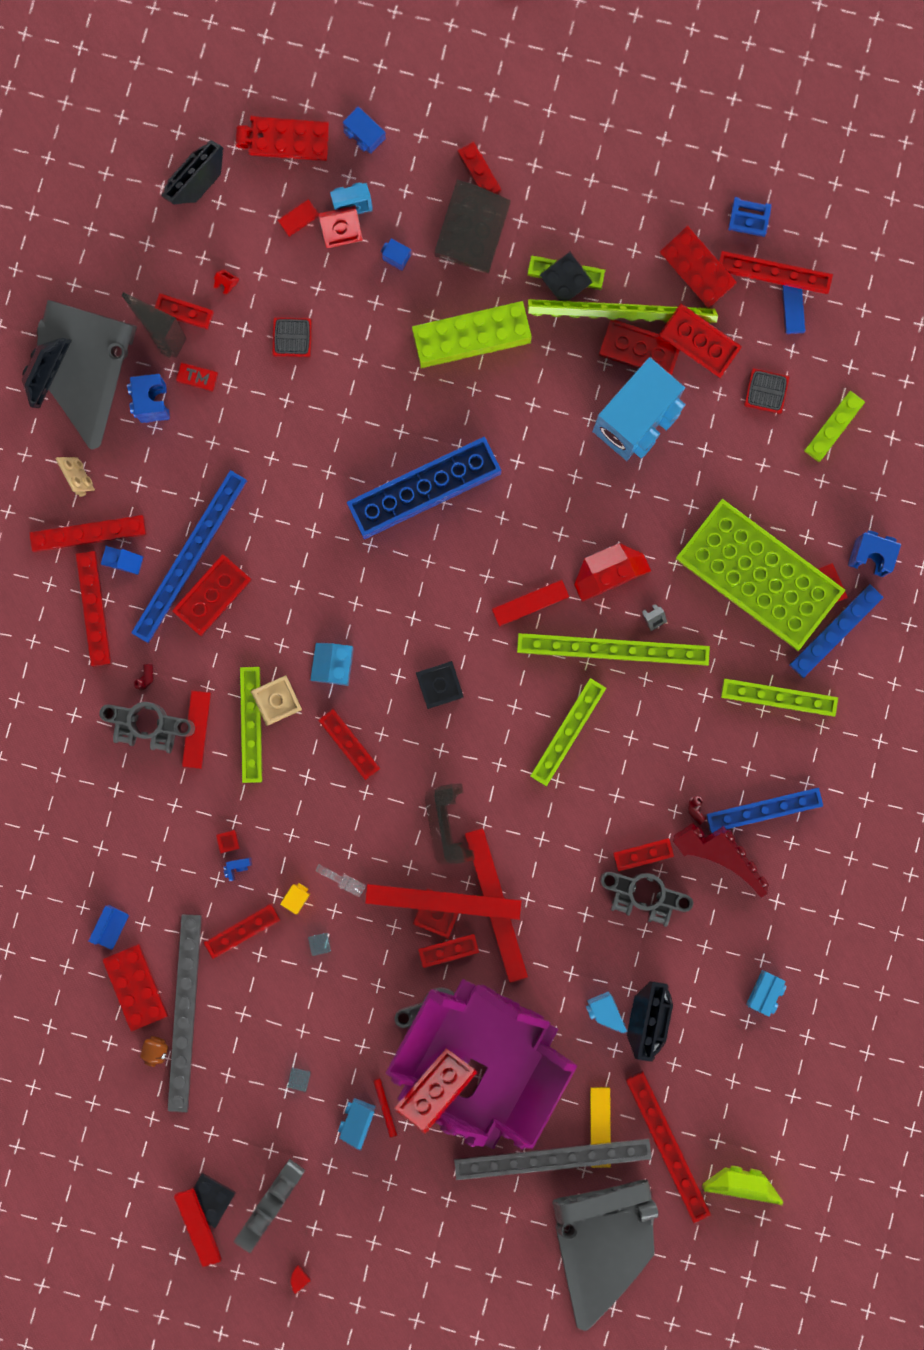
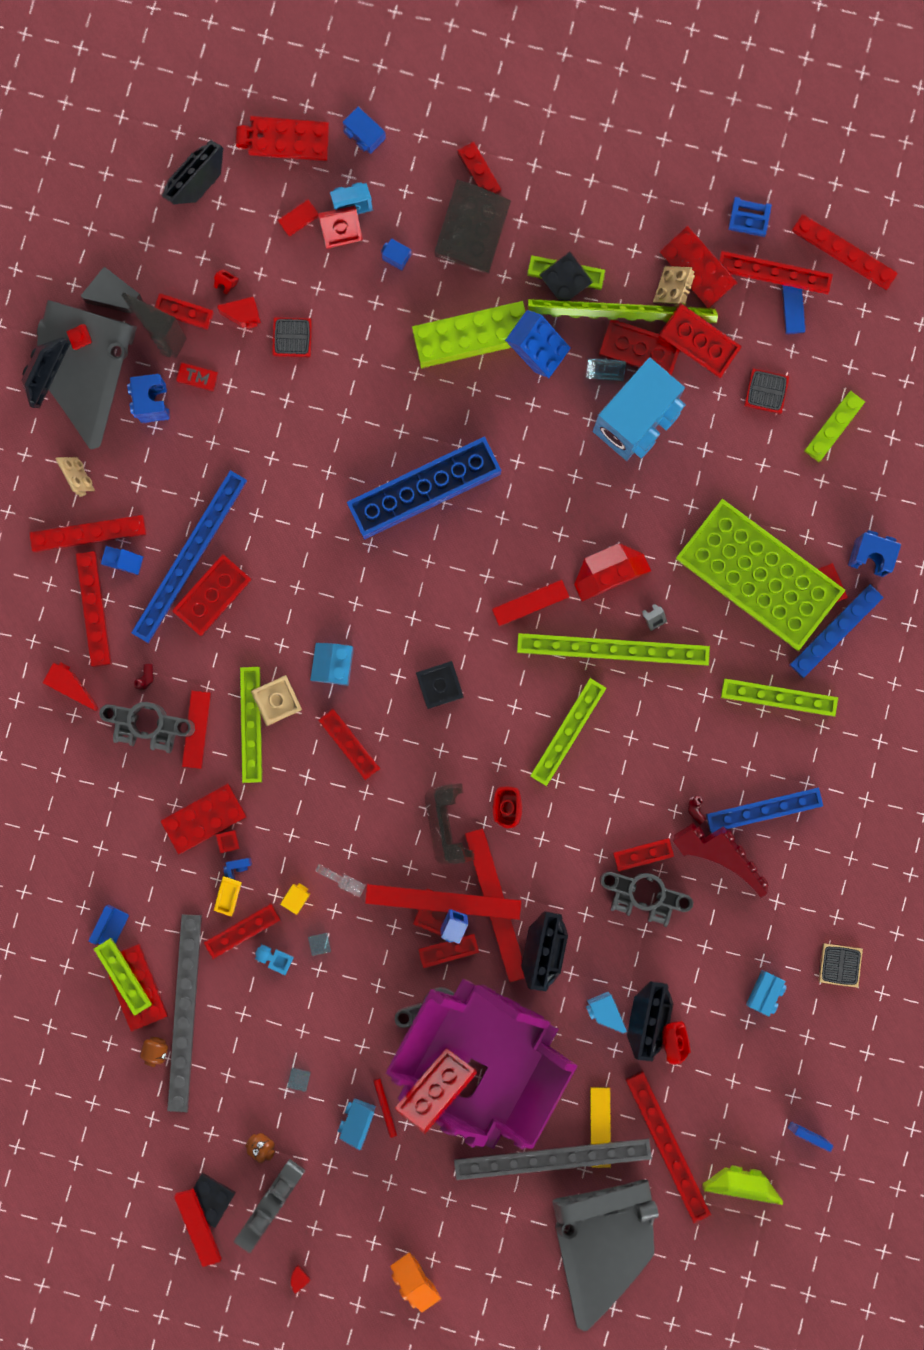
none -> red slope [42,662,99,711]
none -> red plate [66,324,92,350]
none -> dark grey slope [81,267,143,314]
none -> lime plate [94,938,152,1016]
none -> red plate [160,783,247,855]
none -> yellow tile [213,876,242,917]
none -> red slope [217,296,261,328]
none -> dark orange head [245,1133,276,1163]
none -> dark azure plate [255,944,294,975]
none -> orange brick [390,1252,441,1312]
none -> brick [441,909,468,944]
none -> red piece [493,786,522,828]
none -> blue brick [505,310,571,378]
none -> black wedge [521,911,568,992]
none -> clear light blue tile [586,358,626,381]
none -> tan hinge [653,266,695,307]
none -> red piece [662,1021,691,1065]
none -> blue tile [788,1122,833,1152]
none -> red plate [792,213,898,291]
none -> tile [818,943,863,988]

